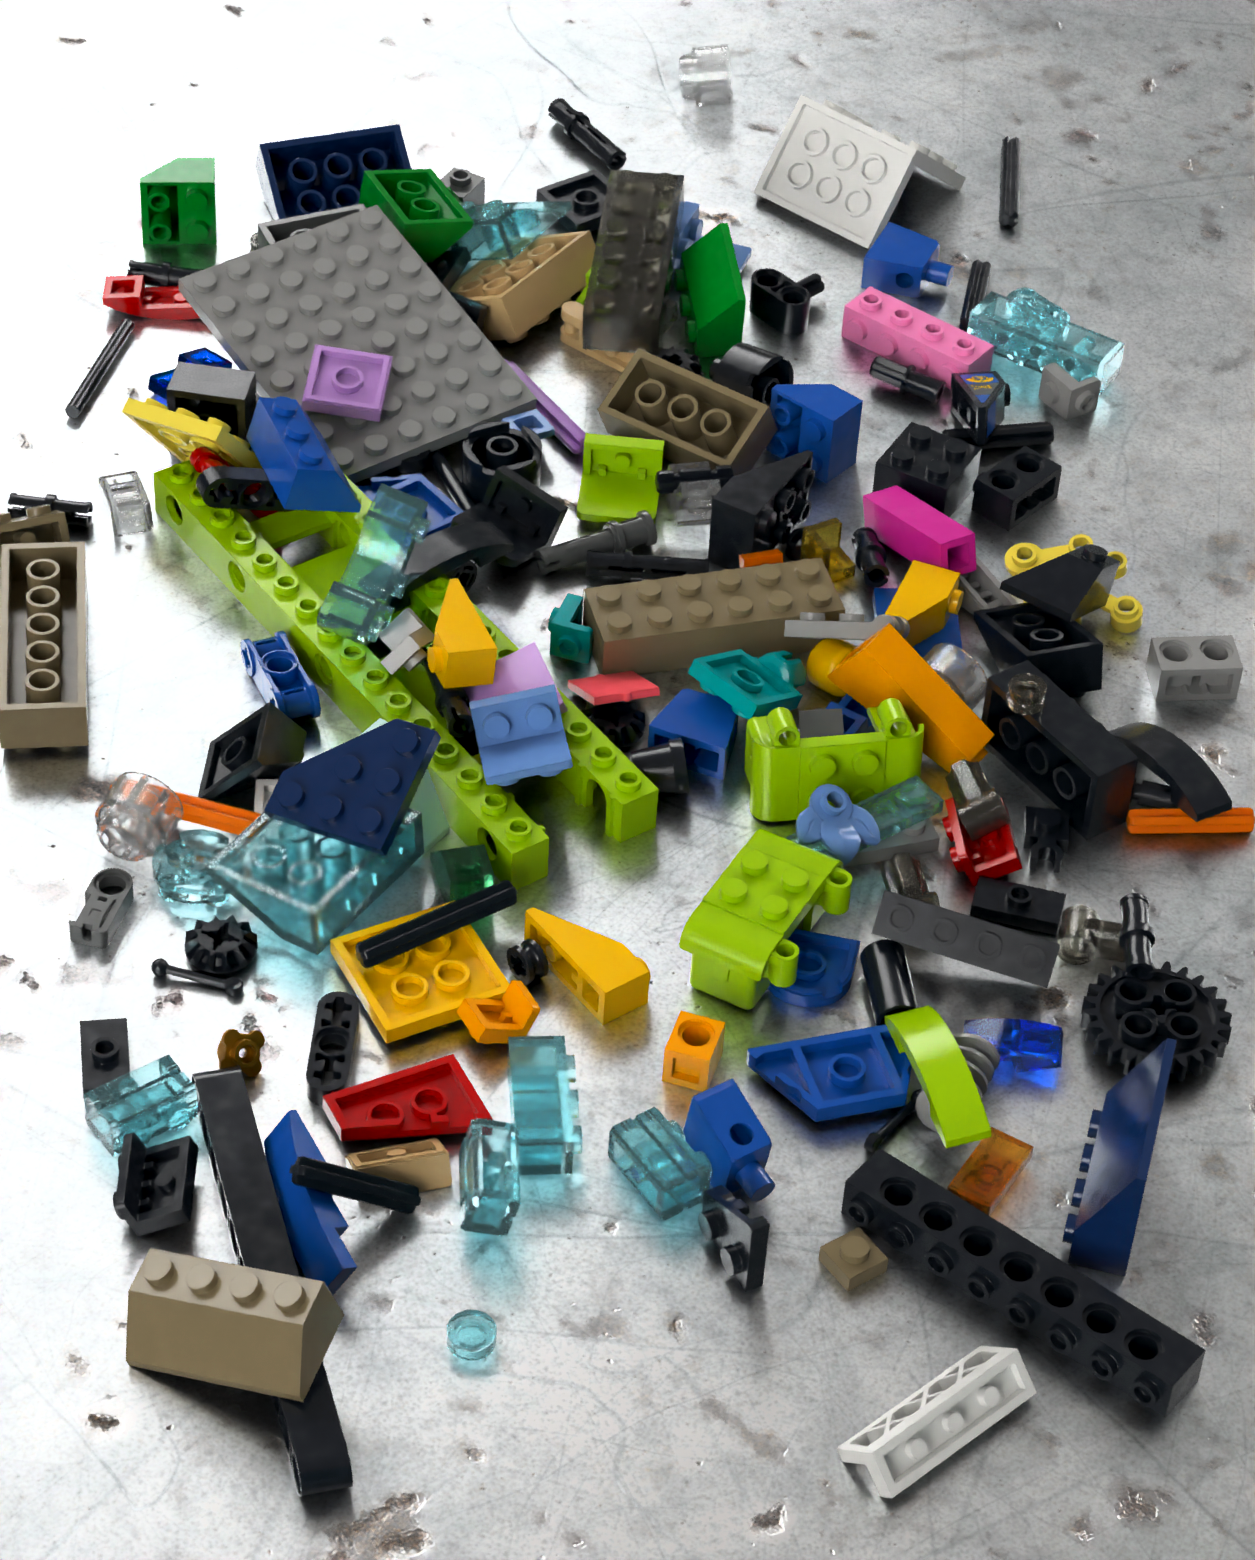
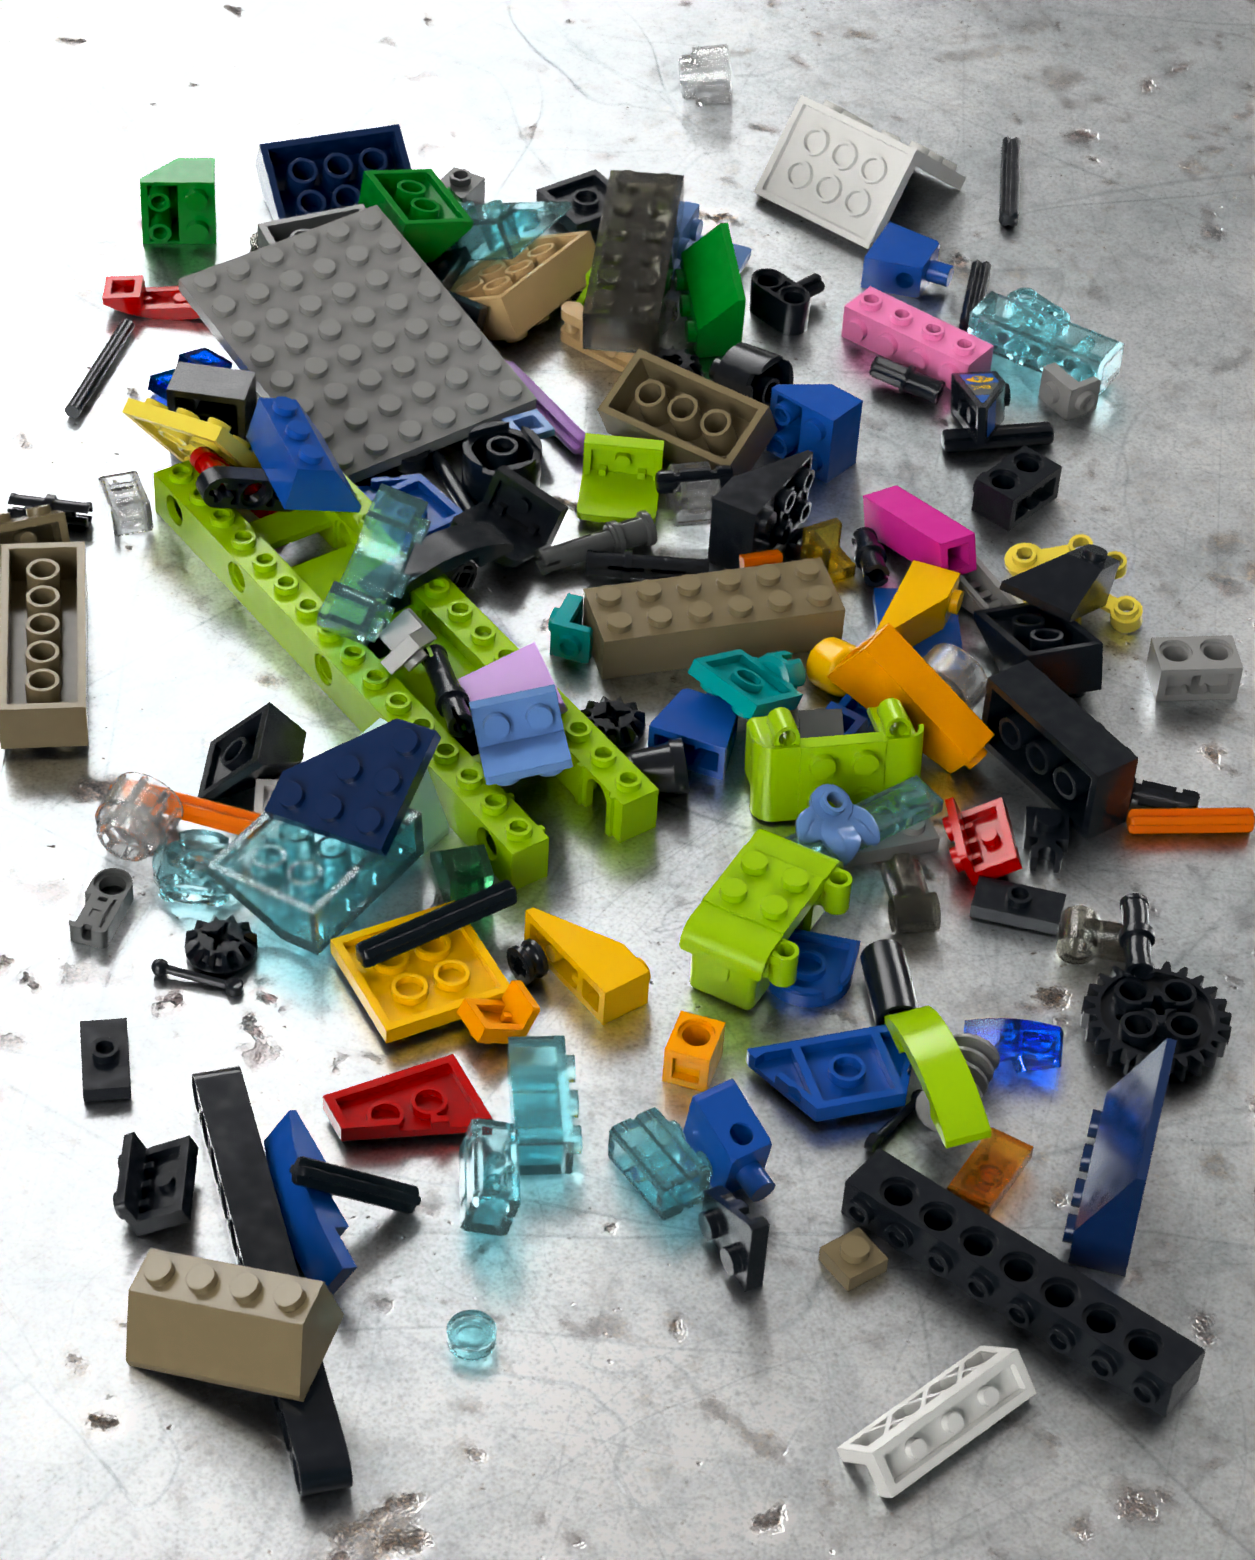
clear light blue brick [83,1054,198,1157] -> none
black pin [127,259,203,287] -> none
pearl gold plate [217,1029,265,1077] -> none
blue piece [240,631,321,719] -> none
lavender tile [302,344,393,422] -> none
black beam [306,991,359,1106] -> none
tan slope [345,1138,452,1192] -> none
yellow slope [427,578,498,689] -> none
black pin [548,98,627,171] -> none
coral piece [568,671,660,706] -> none
light grey plate [784,612,910,641] -> none
black brick [871,890,1061,988] -> none
black brick [872,422,982,517] -> none
clear smoke piece [945,759,1012,842] -> none
clear smoke bush [1006,673,1047,715] -> none
black slope [1109,722,1232,822] -> none

